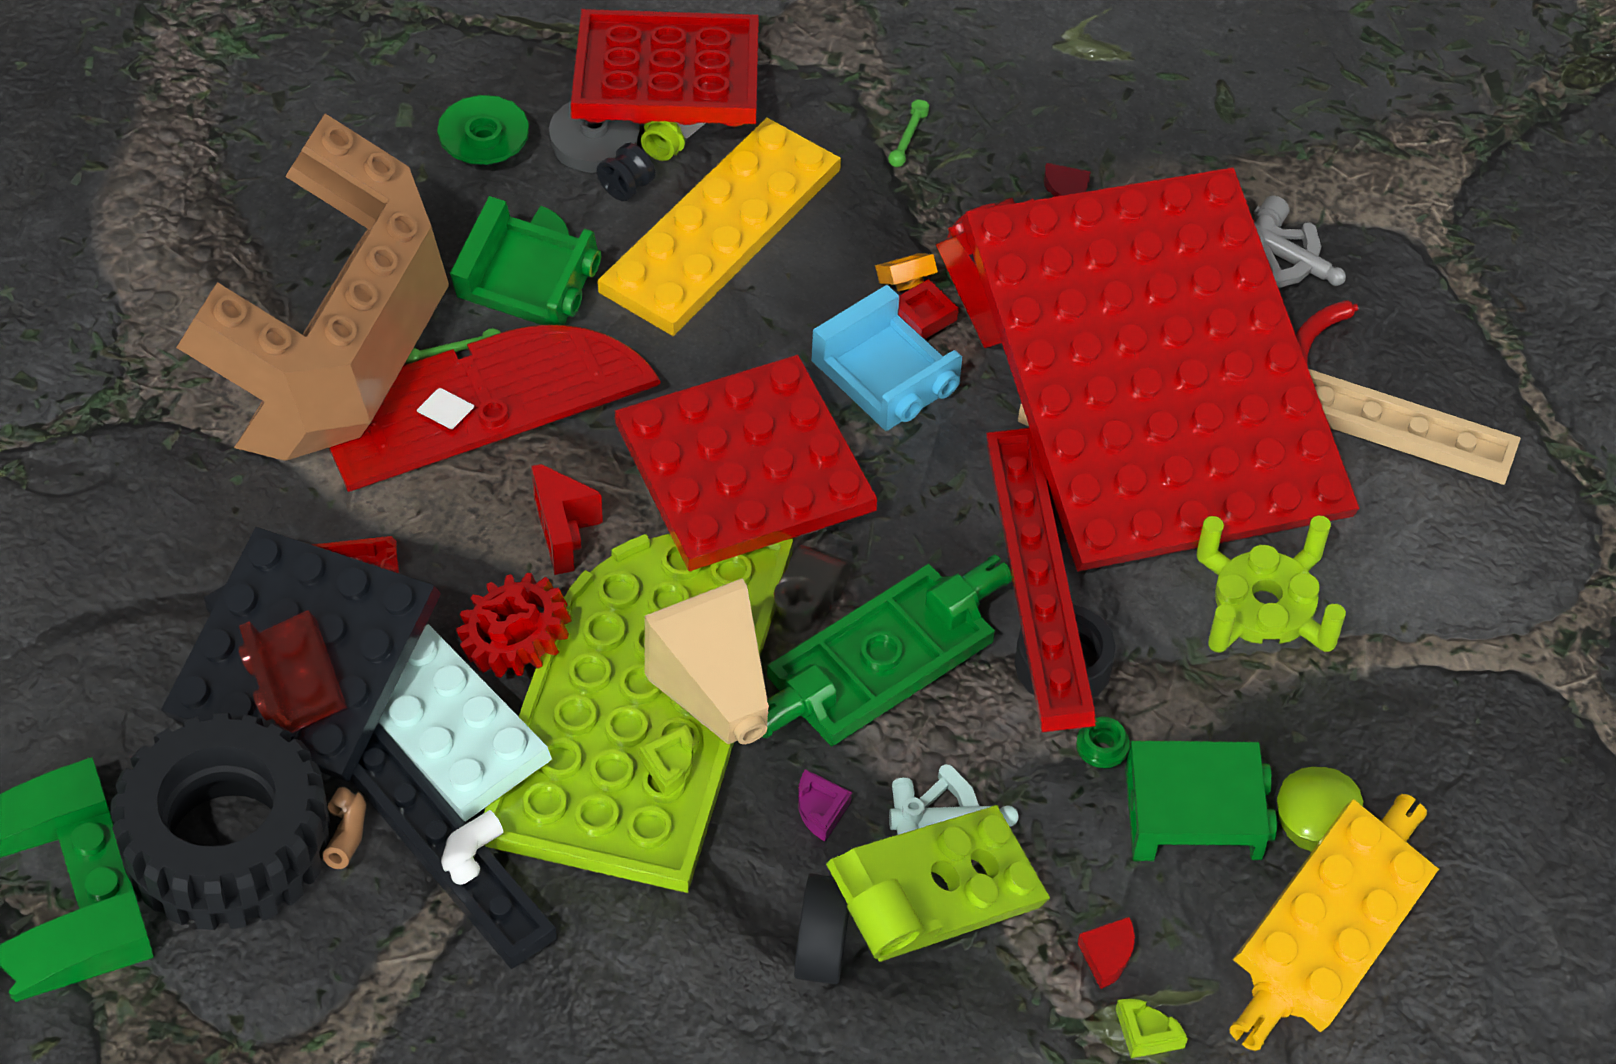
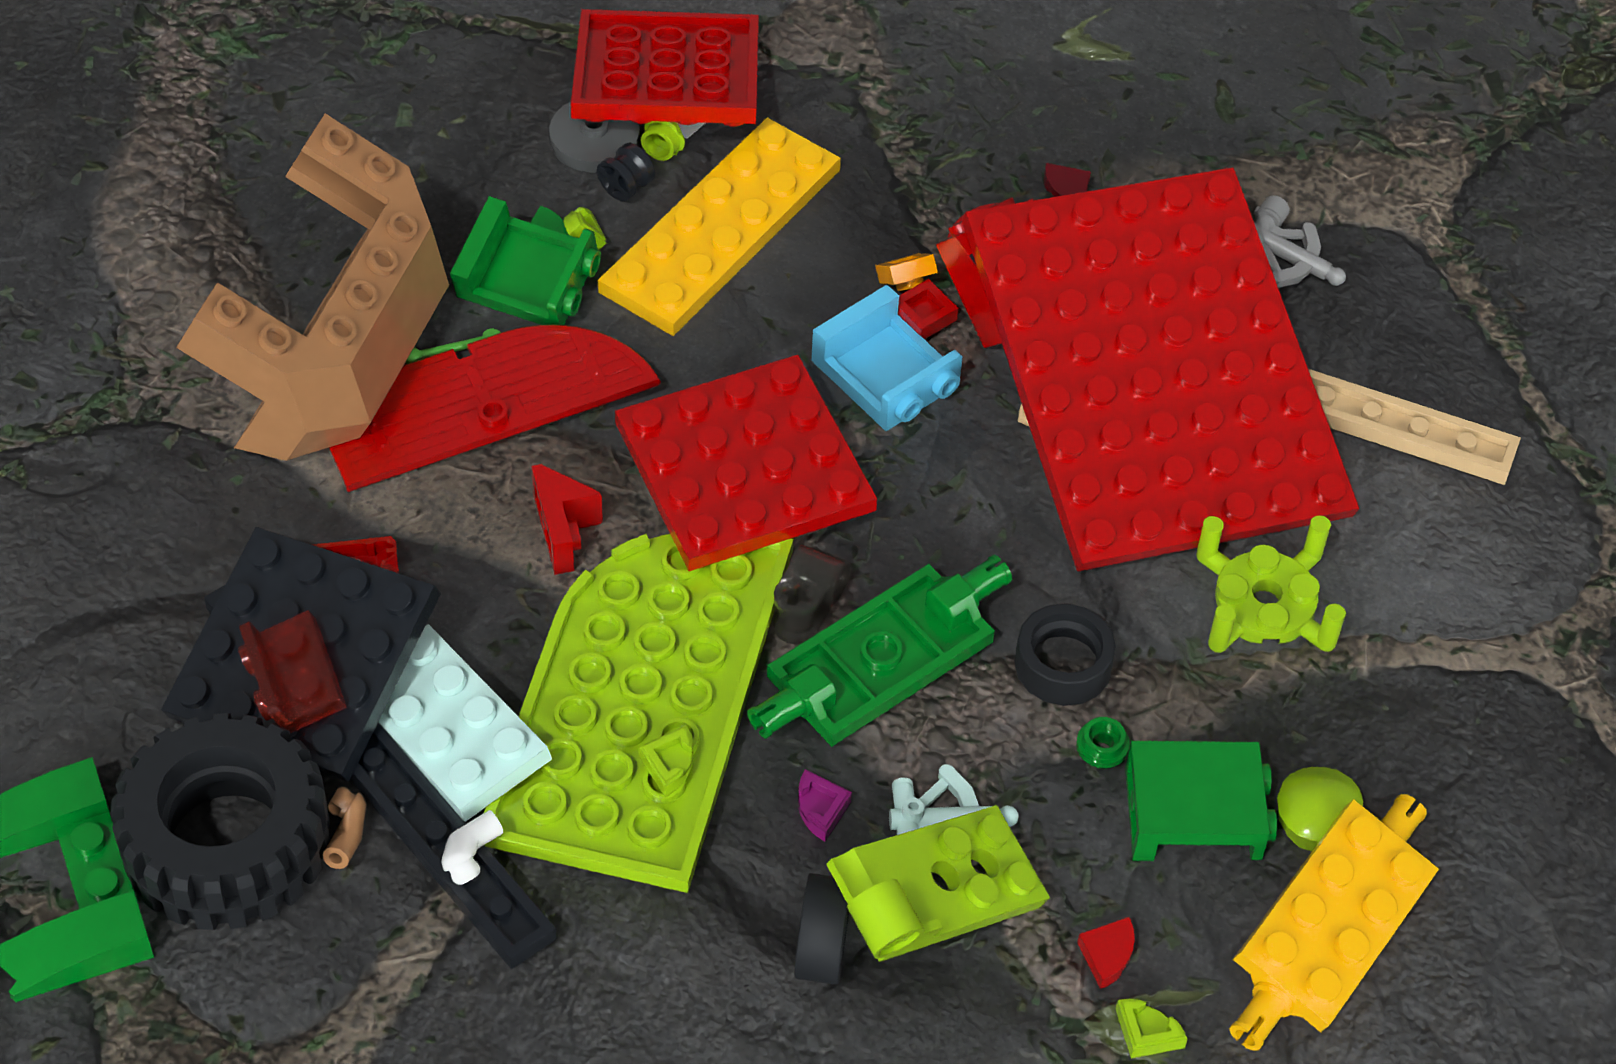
white sticker [417,388,474,429] -> none
green dish [437,95,529,165] -> none
red gear [457,573,572,678] -> none
tan slope [644,578,768,744] -> none
bright green hinge [888,100,929,167] -> none
red plate [986,428,1095,732] -> none
red piece [1295,300,1358,367] -> none
none -> lime tile [564,207,607,250]

